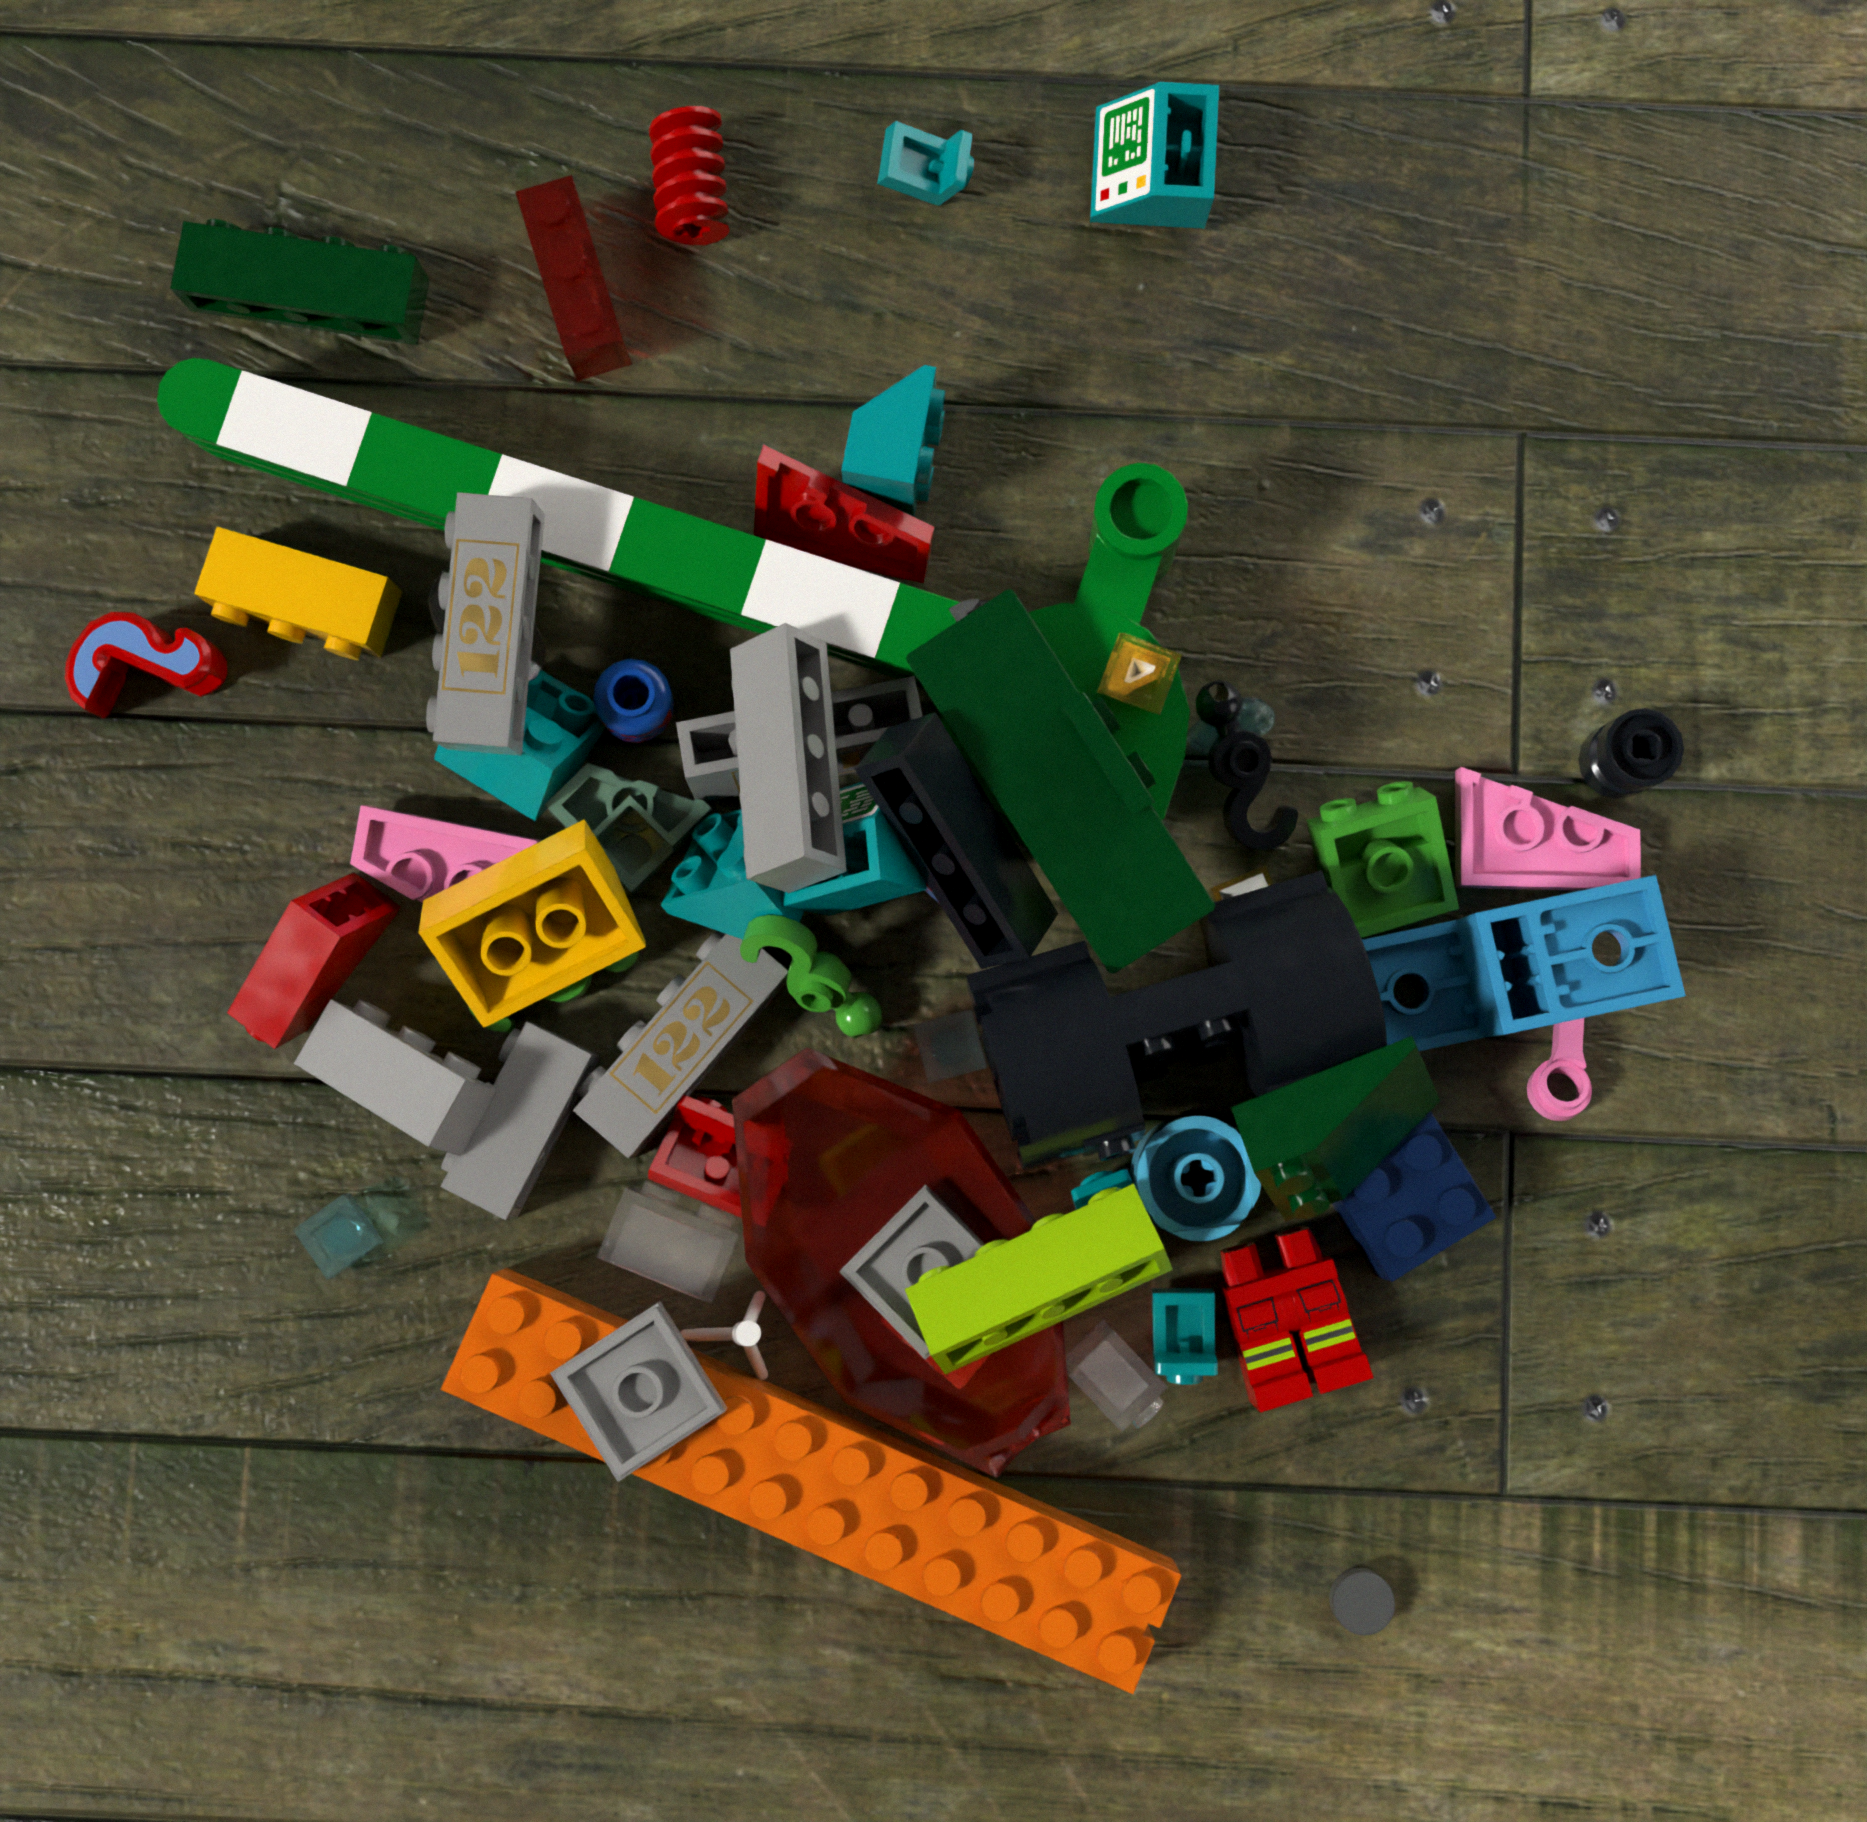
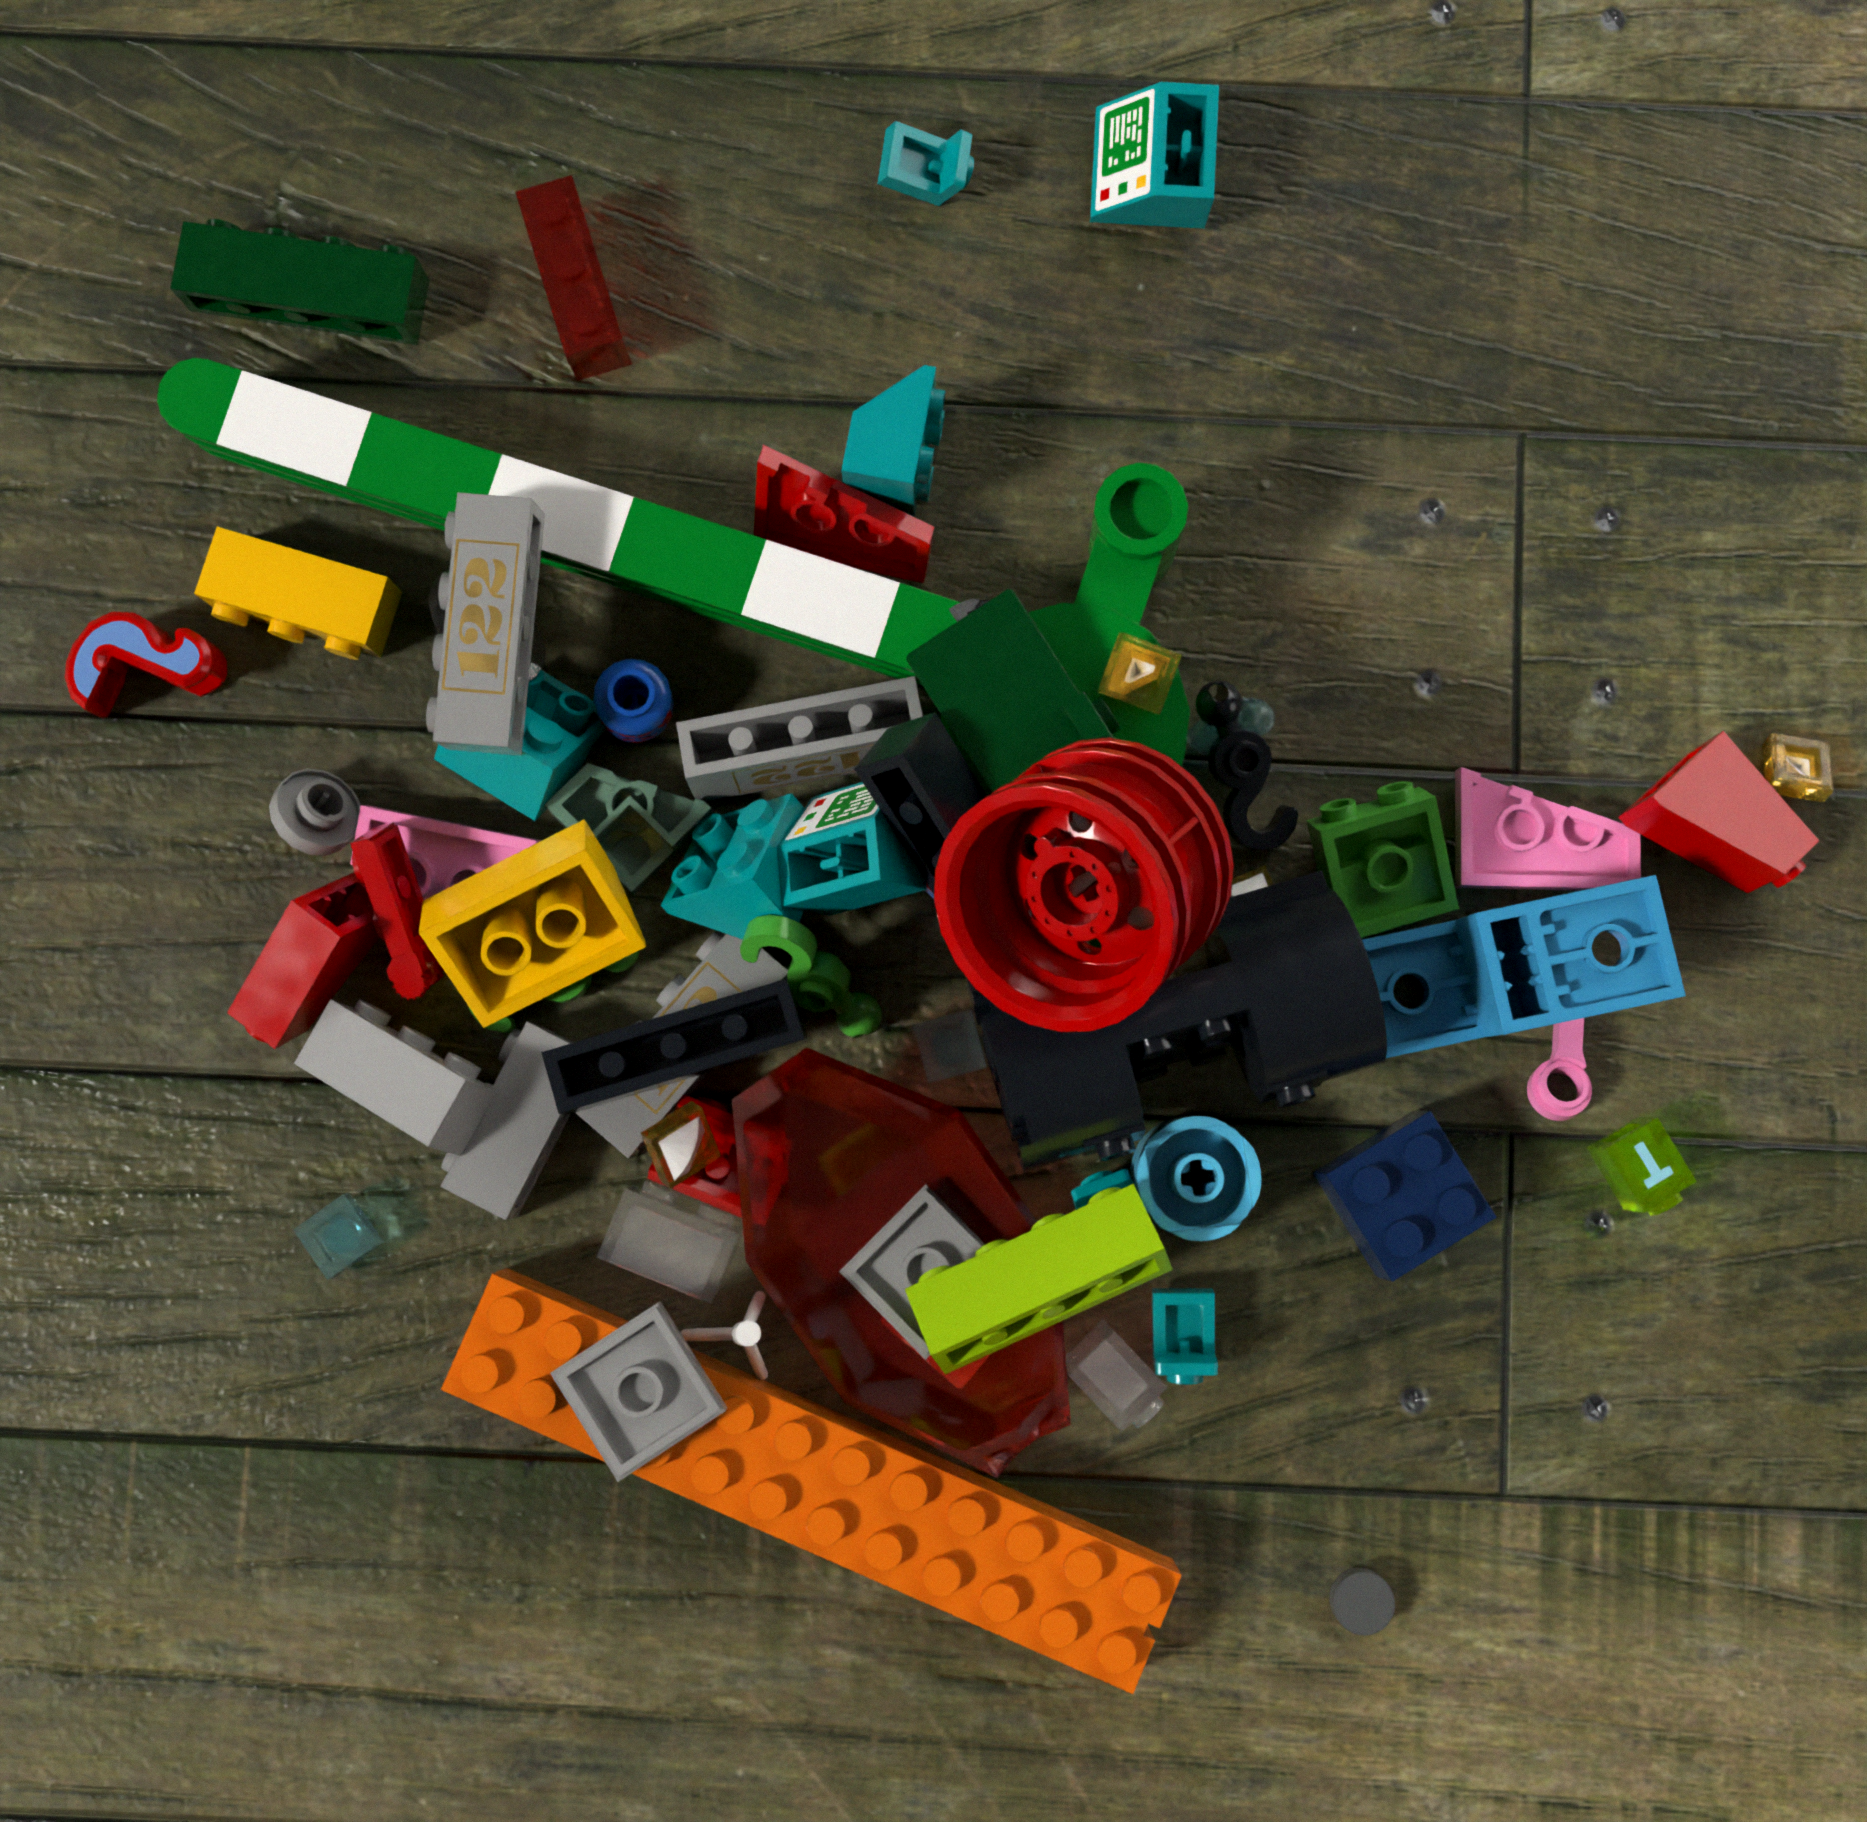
red piece [649,106,730,246] -> none
light grey brick [730,623,847,893] -> none
red hips [1218,1225,1374,1413] -> none
dark green slope [1231,1036,1440,1221] -> none
black wheel [1578,708,1684,799] -> none
none -> light grey plate [269,768,361,856]
none -> red hinge [350,822,444,1000]
none -> black brick [541,979,809,1114]
none -> clear yellow tile [641,1101,721,1189]
none -> red wheel [934,737,1234,1032]
none -> clear neon green brick [1586,1117,1697,1216]
none -> slope [1618,731,1819,893]
none -> clear yellow tile [1762,733,1834,803]

